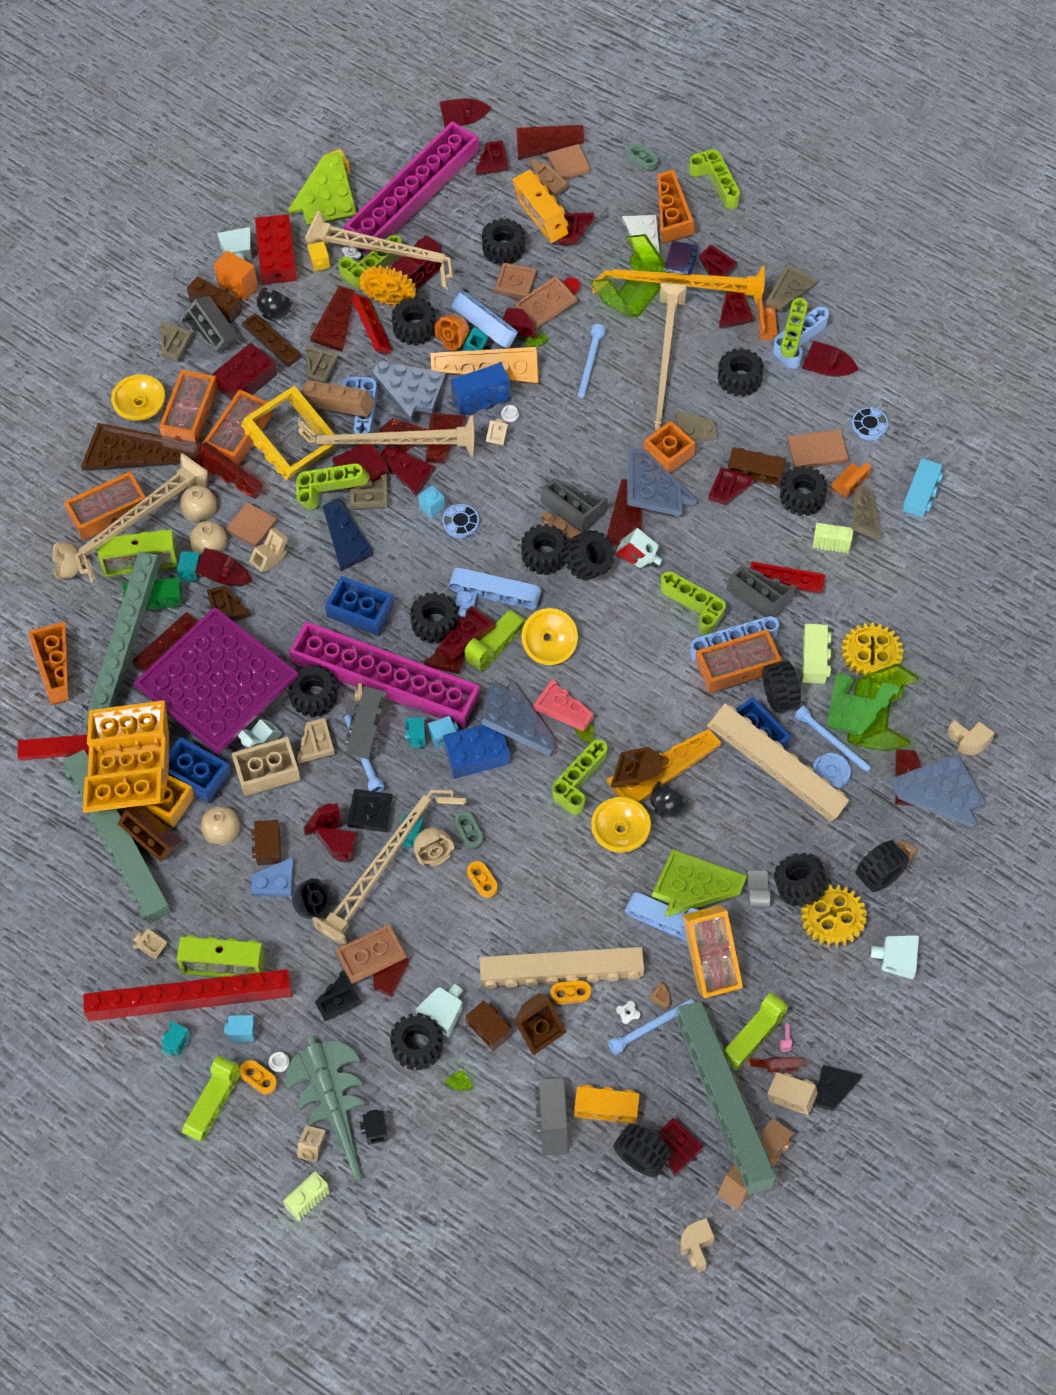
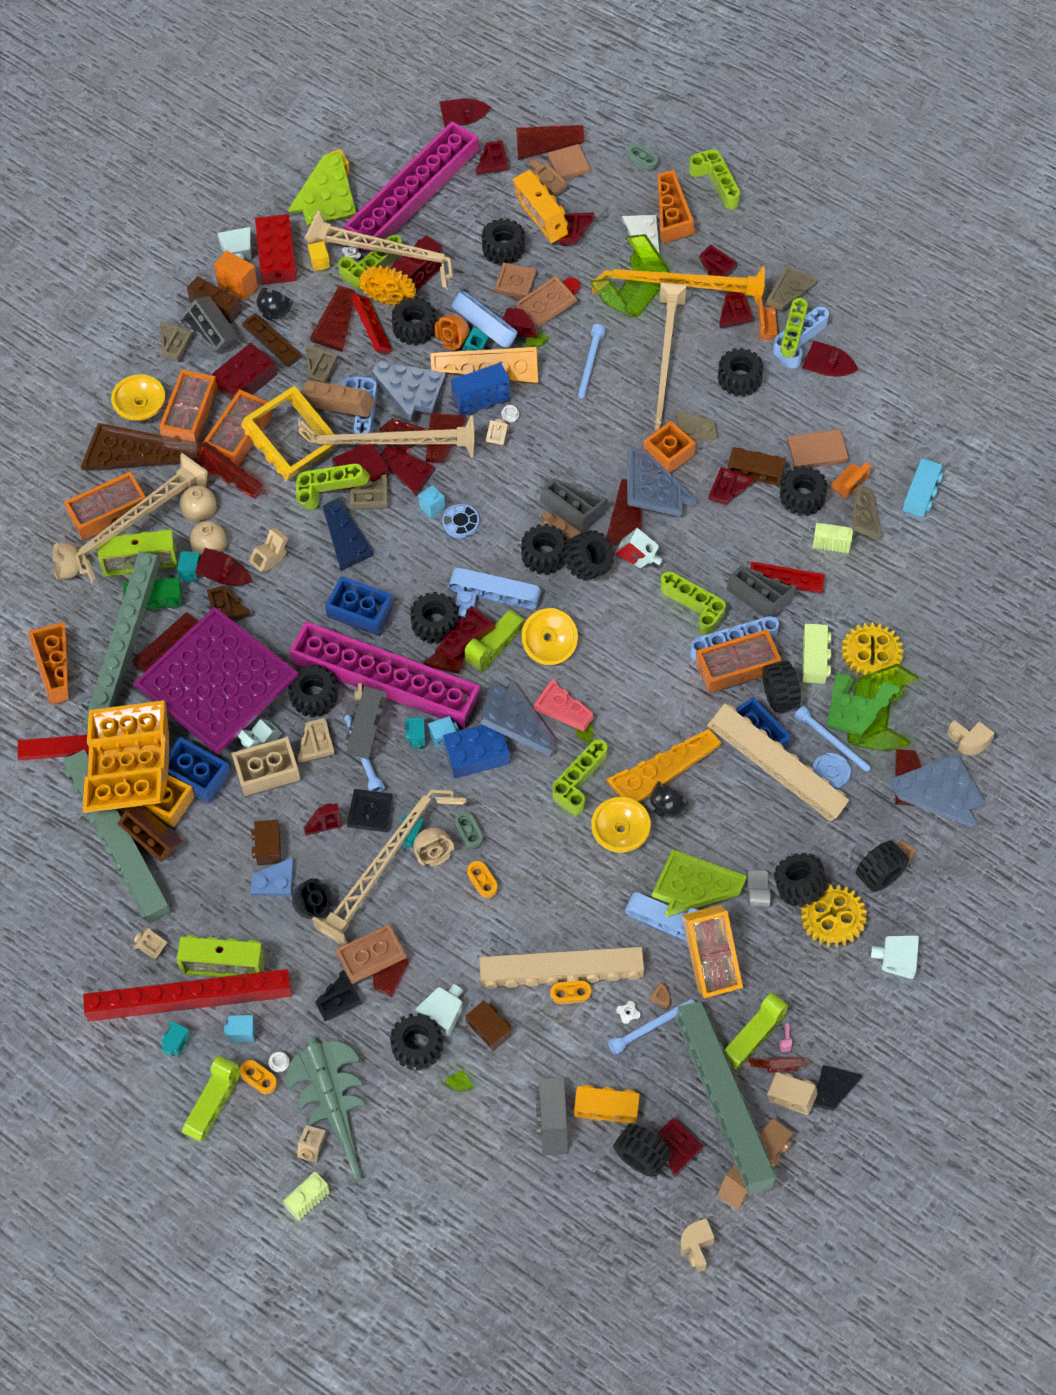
tan cylinder [200,806,240,846] -> none
nougat tile [226,503,277,547] -> none
dark red slope [316,827,357,862] -> none
black brick [360,1110,388,1145] -> none
reddish brown slope [514,993,566,1055] -> none
reddish brown slope [611,747,664,788] -> none
clear blue windscreen [663,241,699,275] -> none
tile [852,407,888,441] -> none

